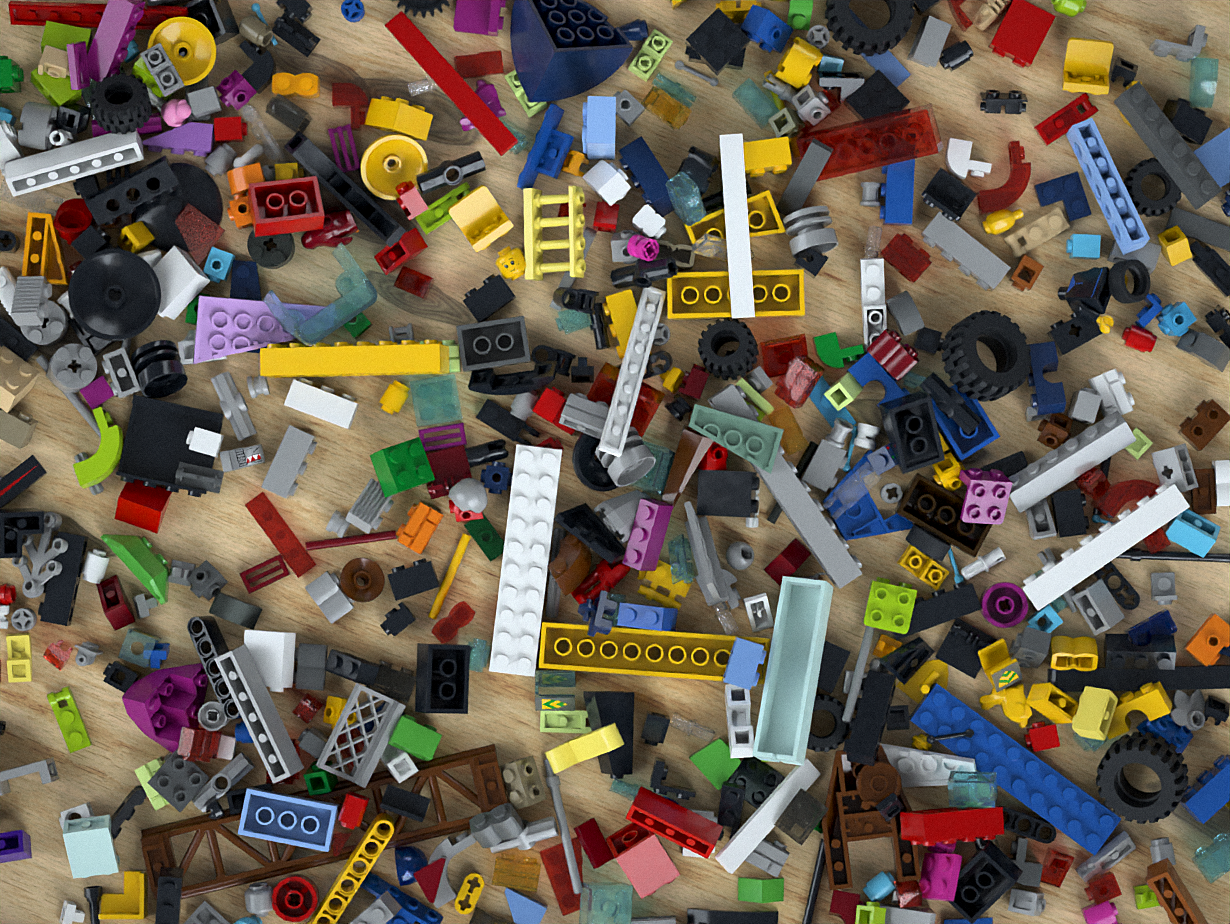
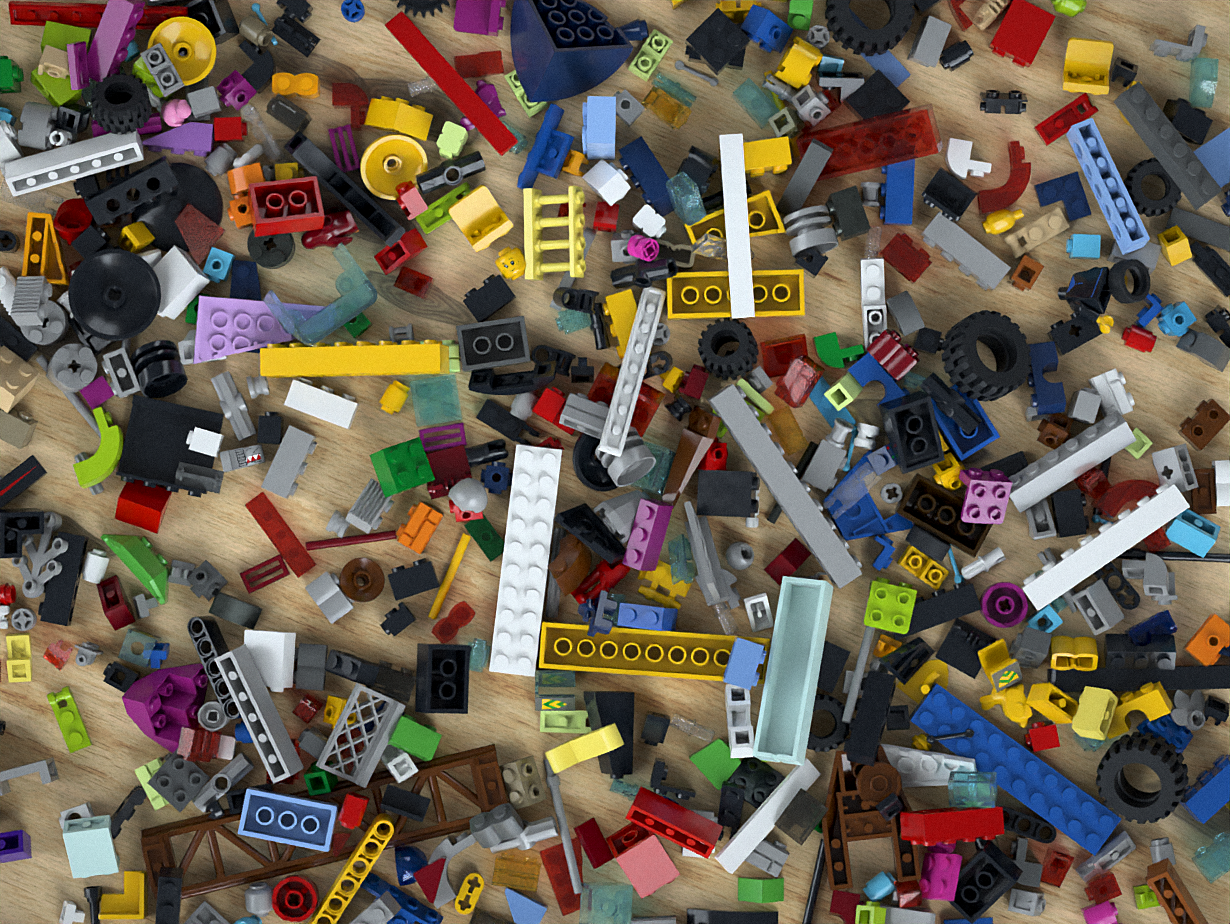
sand green wing [688,404,784,474] -> none
none -> black brick [257,412,284,444]
none -> yellowish green brick [436,121,469,161]
none -> pearl dark grey brick [825,185,871,241]
none -> blue bracket [871,534,896,571]
none -> light grey brick [1122,553,1169,596]

